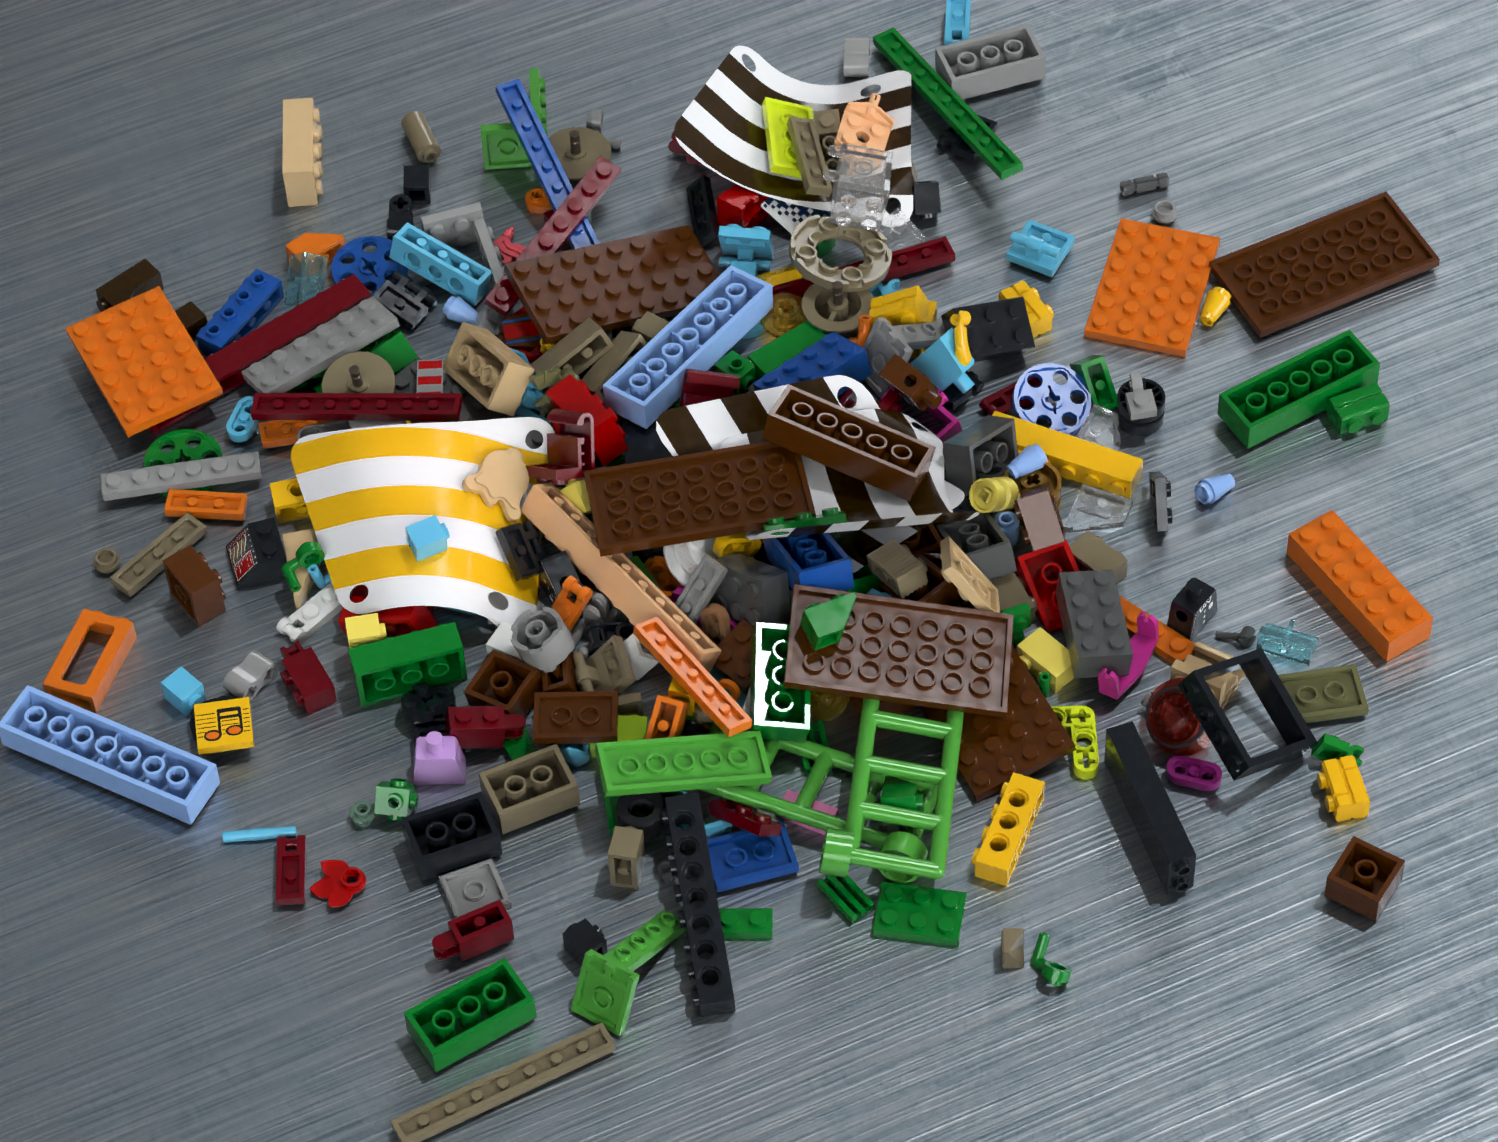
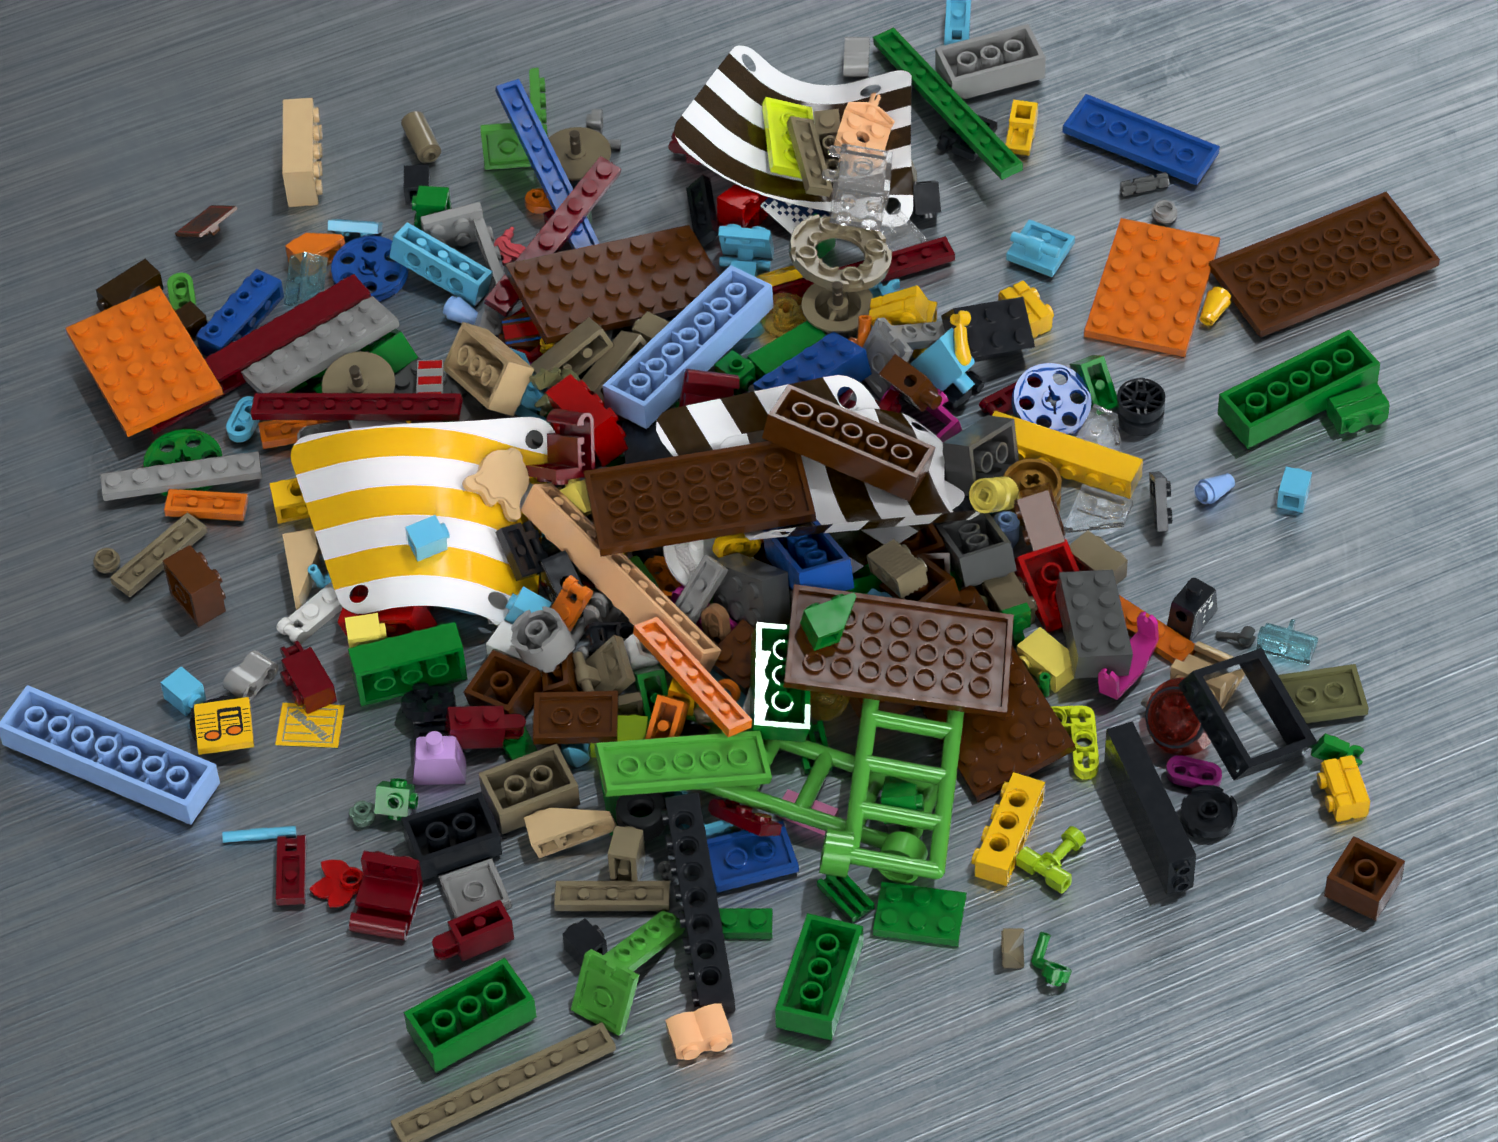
orange piece [42,608,137,714] -> none
black slope [226,517,287,590] -> none
green plate [281,542,325,592] -> none
black plate [373,270,439,330] -> none
black piece [387,194,414,241] -> none
green plate [762,507,847,535] -> none
tan plate [940,536,1000,613] -> none
light blue cone [1006,444,1048,480] -> none
light grey plate [1125,371,1157,420] -> none
orange brick [1287,510,1433,662] -> none
none -> bright green plate [167,273,197,311]
none -> reddish brown piece [175,205,238,238]
none -> yellow sticker [275,703,345,748]
none -> medium azure plate [328,219,383,237]
none -> dark red piece [349,851,423,941]
none -> green brick [412,186,452,230]
none -> medium azure brick [504,586,552,624]
none -> tan slope [524,808,617,858]
none -> dark tan plate [554,881,670,911]
none -> green slope [632,664,668,725]
none -> light nougat brick [665,1003,733,1060]
none -> green brick [775,913,863,1040]
none -> yellow brick [1005,99,1038,156]
none -> lime bar [1016,826,1086,894]
none -> blue plate [1062,94,1220,186]
none -> black plate [1180,785,1238,838]
none -> medium azure brick [1277,466,1312,513]

